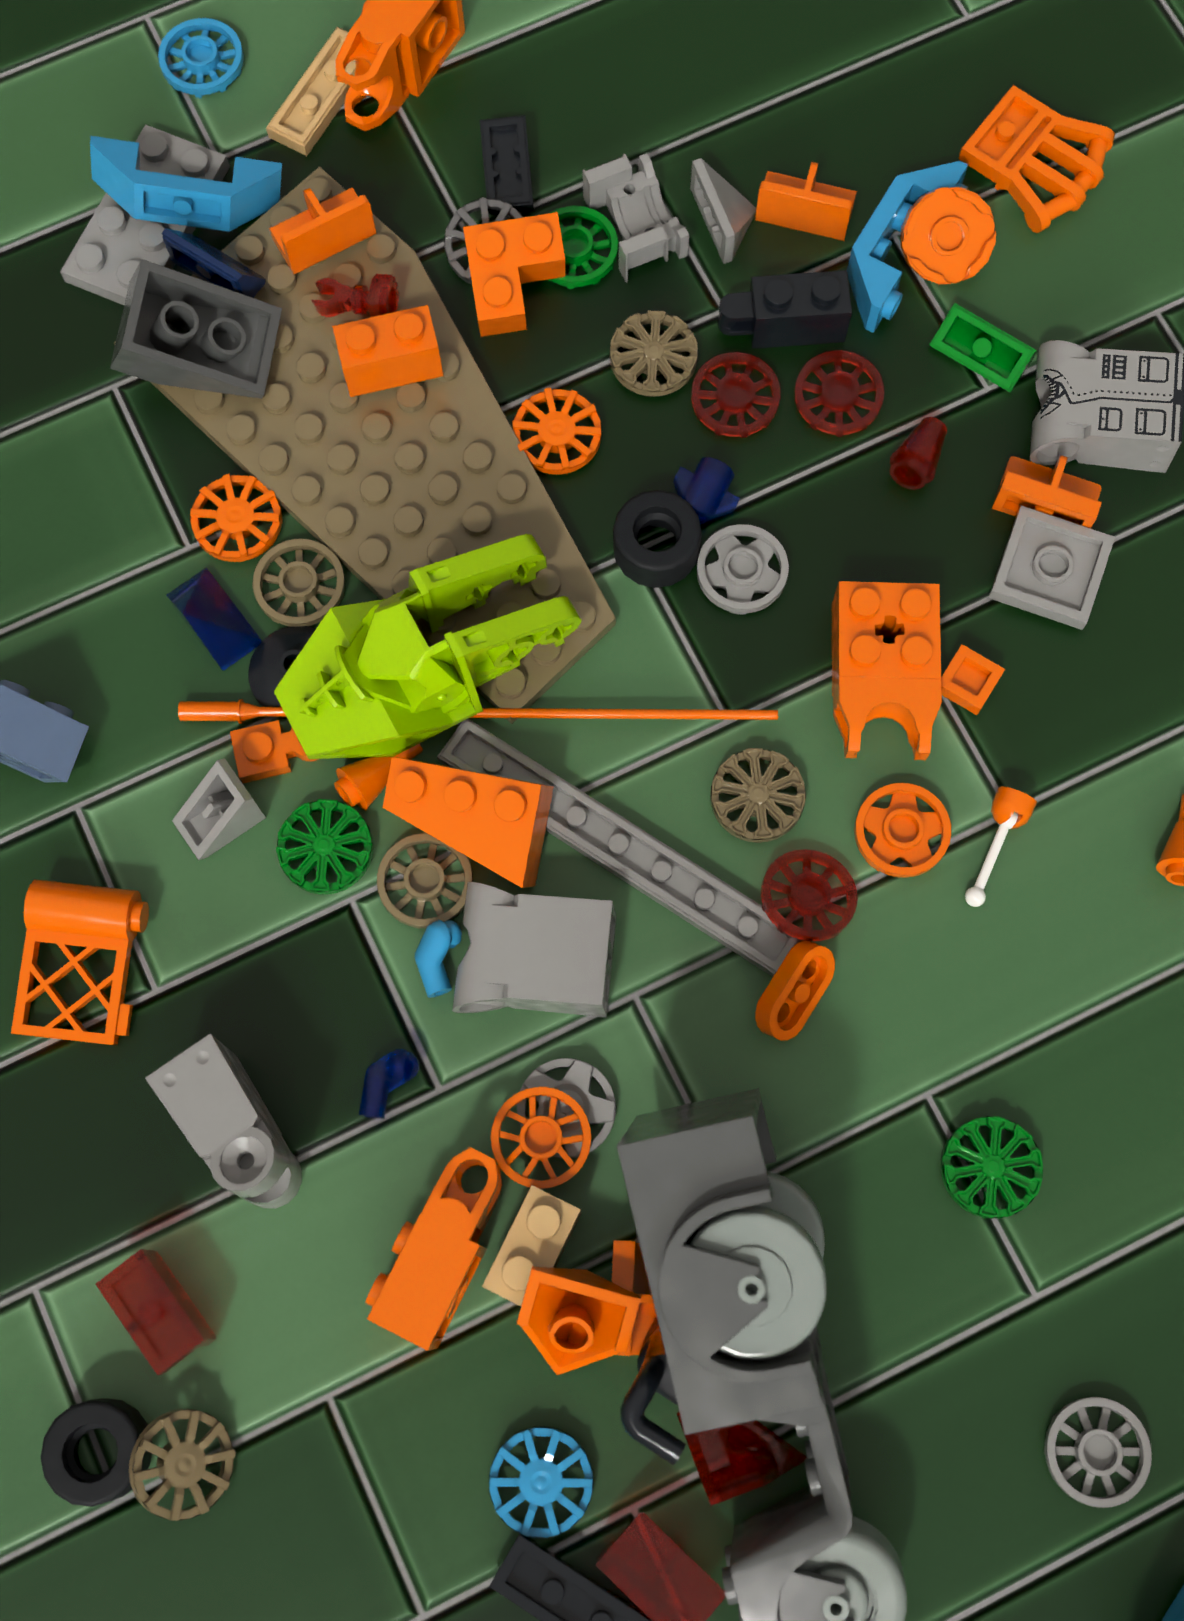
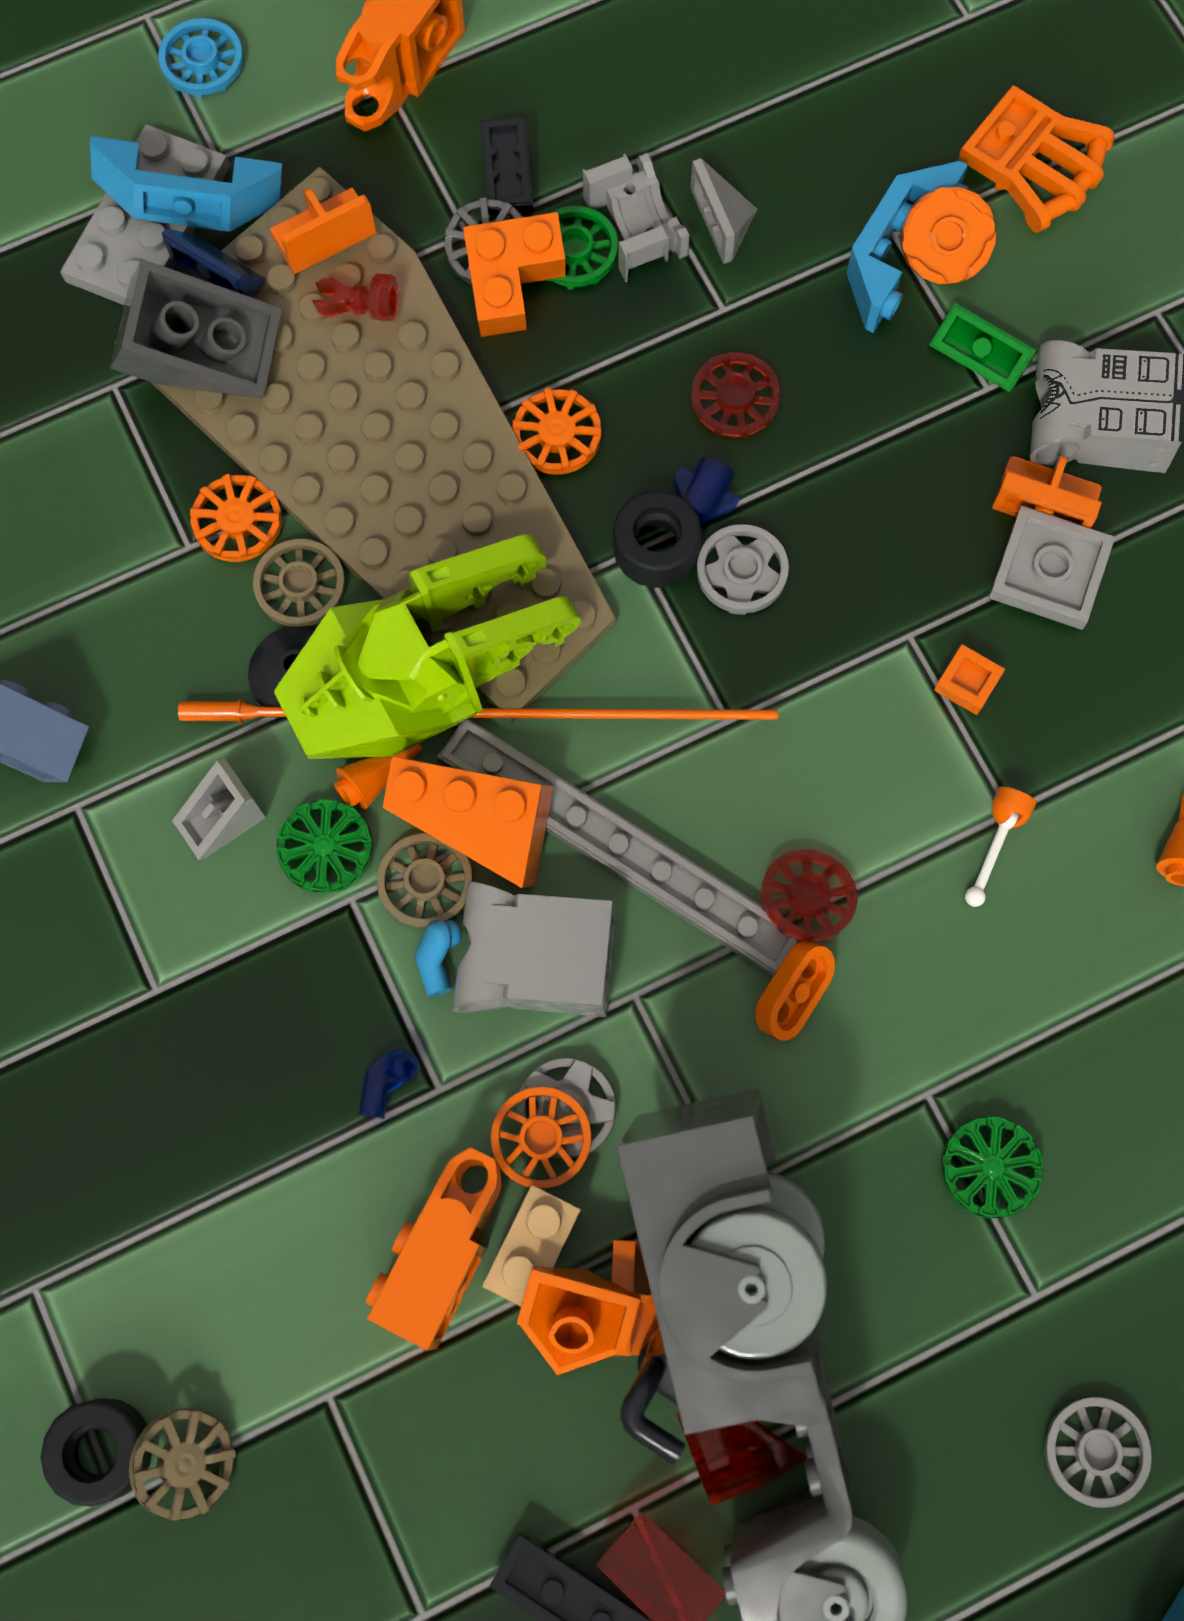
orange piece [11,879,149,1045] -> none
clear red panel [96,1249,217,1376] -> none
light grey piece [145,1033,302,1209] -> none
clear blue slope [166,567,262,671] -> none
orange plate [230,720,319,783] -> none
tan tile [266,27,356,156] -> none
orange brick [332,305,444,397] -> none
dark azure wheel [489,1426,593,1538] -> none
dark tan wheel [610,311,698,396] -> none
dark tan wheel [710,748,806,843] -> none
black brick [718,270,852,349] -> none
orange panel [755,162,857,241] -> none
clear red wheel [794,350,884,437] -> none
orange brick [832,581,942,760] -> none
orange wheel [854,783,951,878] -> none
clear red cone [890,417,947,490] -> none

